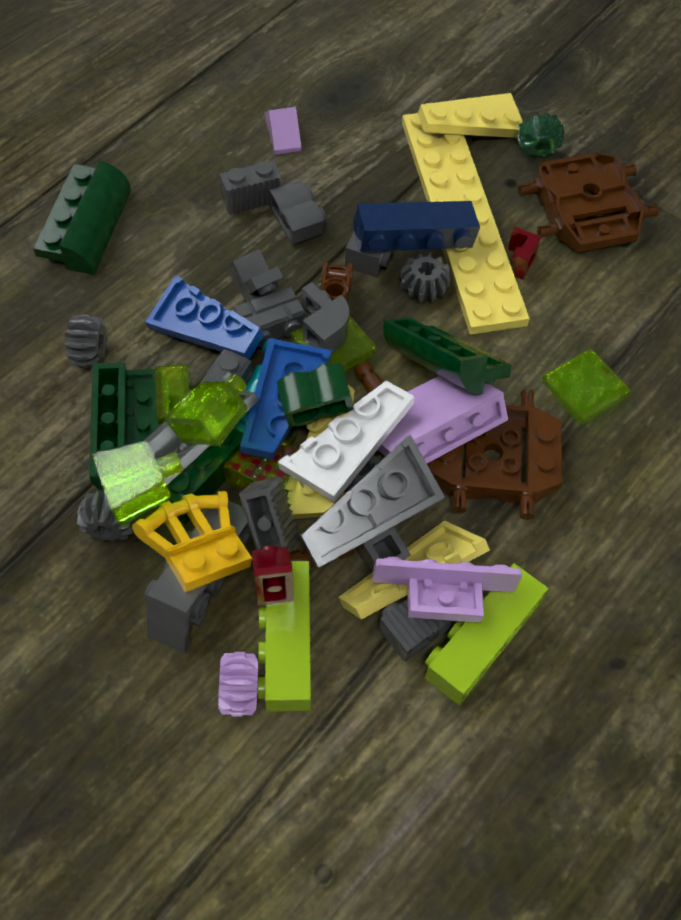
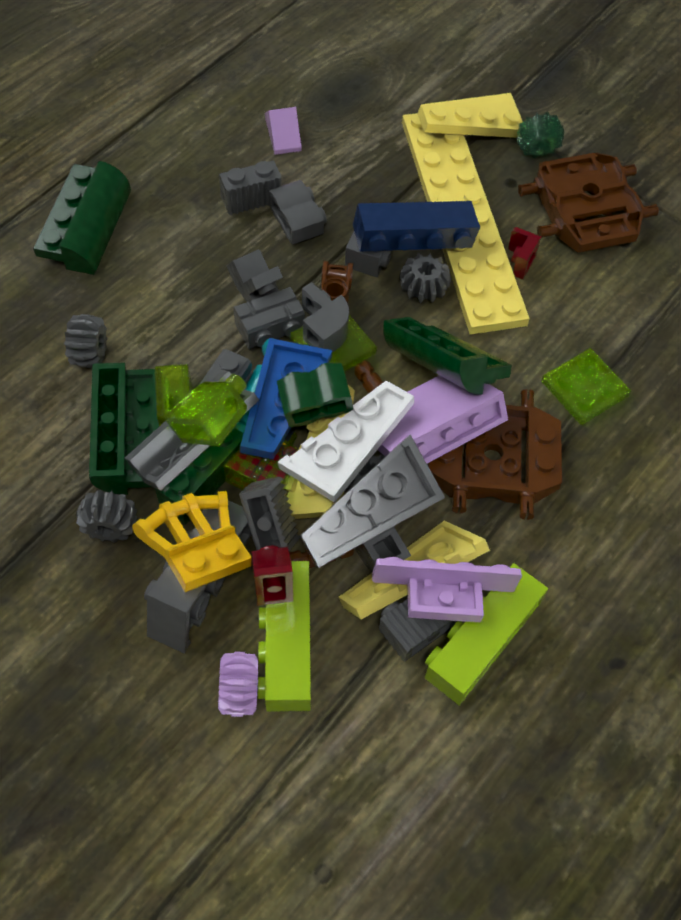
clear neon green torso [92,441,184,526] -> none
wing [145,275,264,359] -> none

